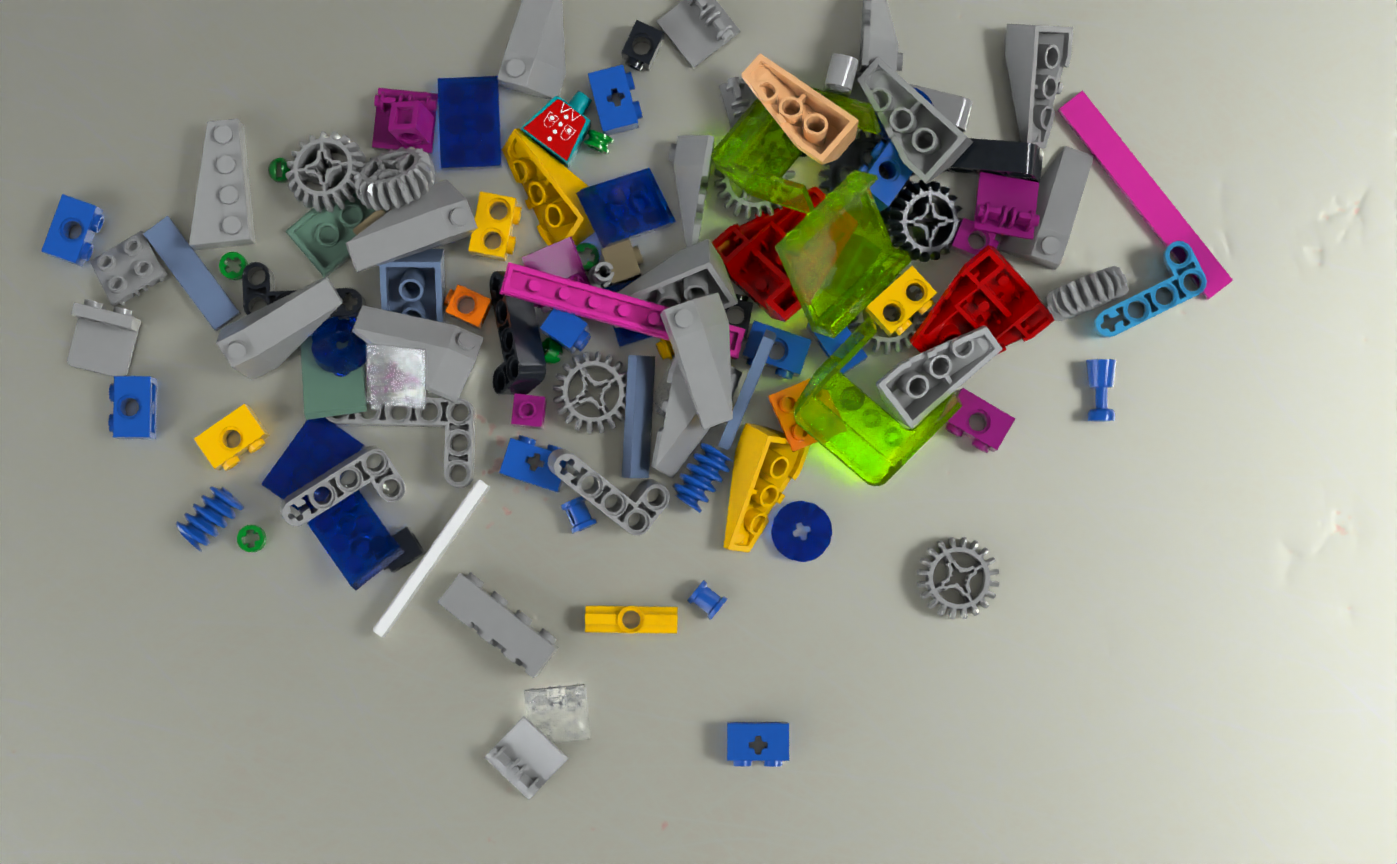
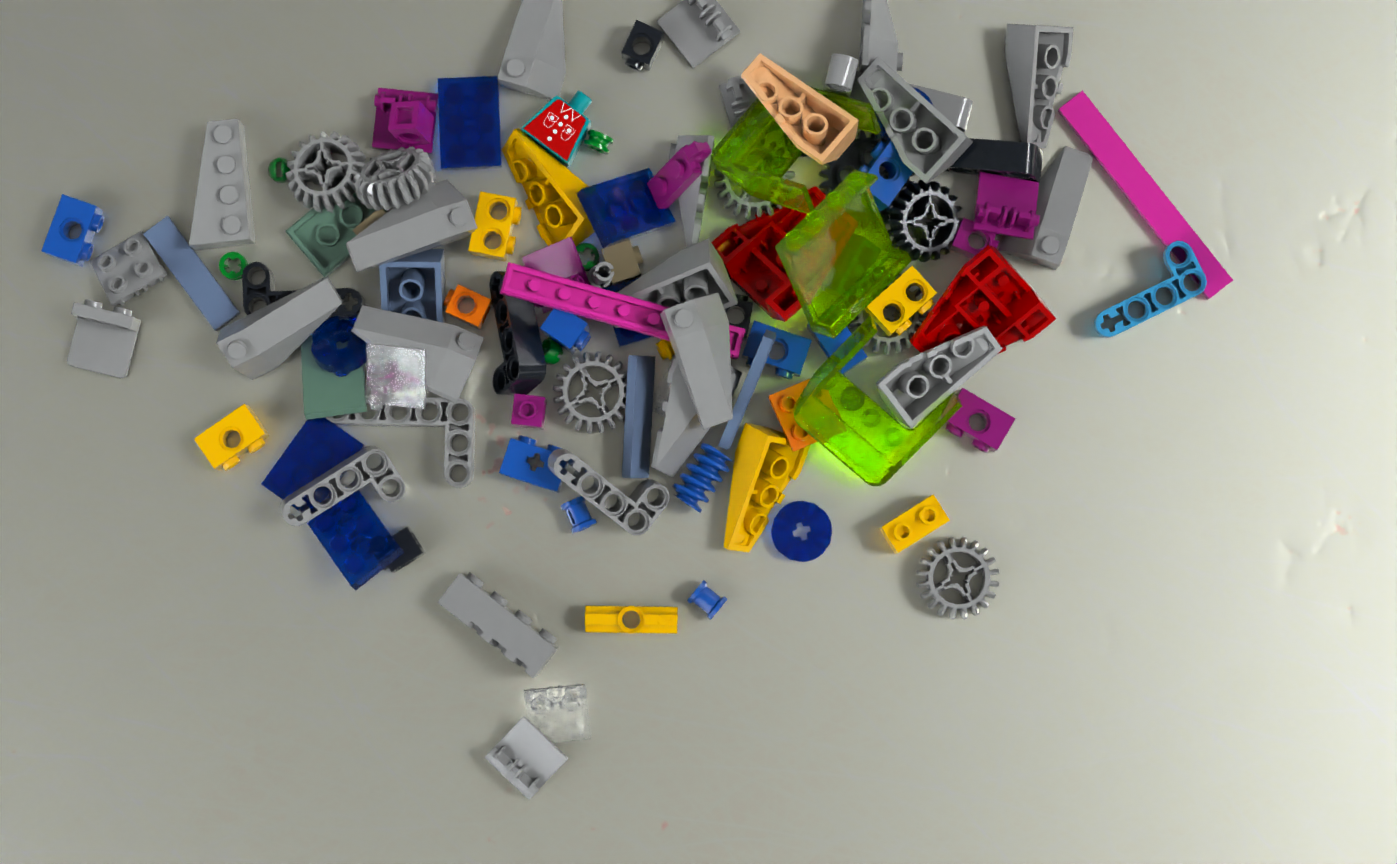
blue brick [108,376,157,439] -> none
blue piece [175,486,244,552] -> none
green bush [237,525,266,552] -> none
white tile [373,480,490,637] -> none
blue brick [588,64,643,136] -> none
blue brick [727,722,789,767] -> none
light grey gear [1045,266,1129,321] -> none
blue piece [1086,359,1116,422] -> none
none -> magenta hinge [647,141,712,209]
none -> yellow brick [879,494,950,554]

